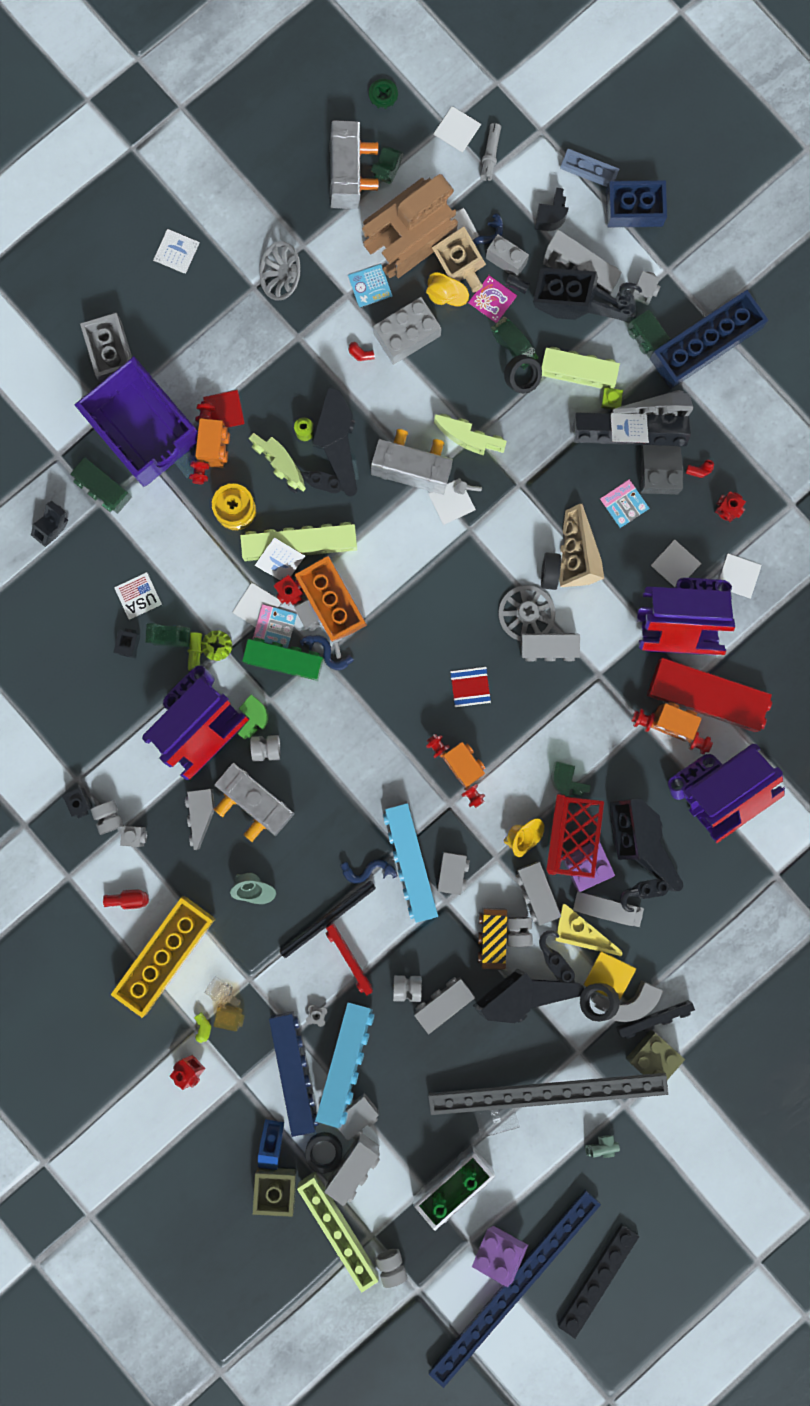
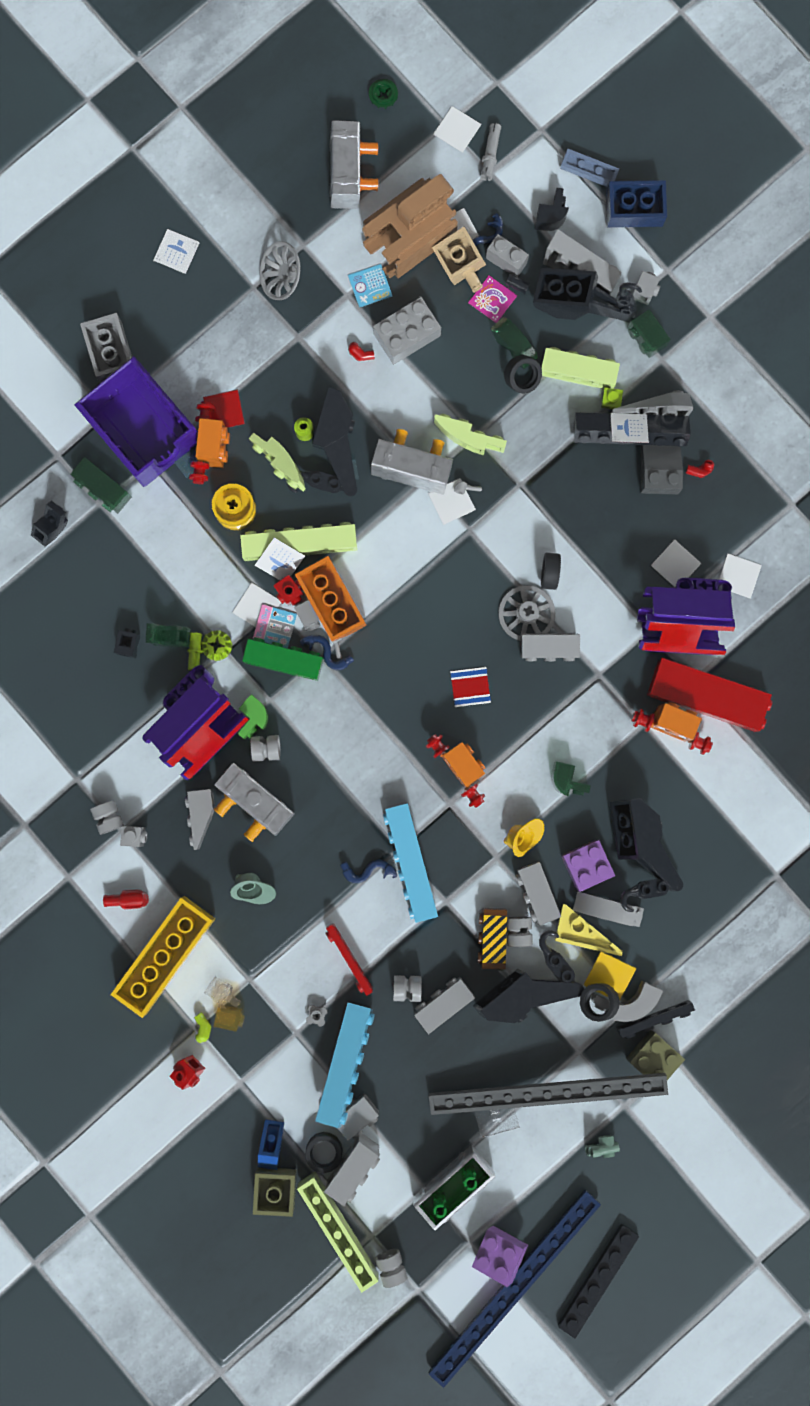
black brick [62,788,92,819] -> none
sticker [114,573,162,620] -> none
dark blue brick [269,1011,319,1137] -> none
black axle [279,881,376,958] -> none
clear green brick [371,146,404,184] -> none
yellow piece [426,272,469,306] -> none
light grey brick [437,852,470,895] -> none
red fence [547,794,604,878] -> none
tan wedge [559,504,604,587] -> none
sticker [600,479,650,528] -> none
dark blue brick [650,290,769,389] -> none
dark purple piece [668,744,785,843] -> none
red brick [715,492,746,522] -> none

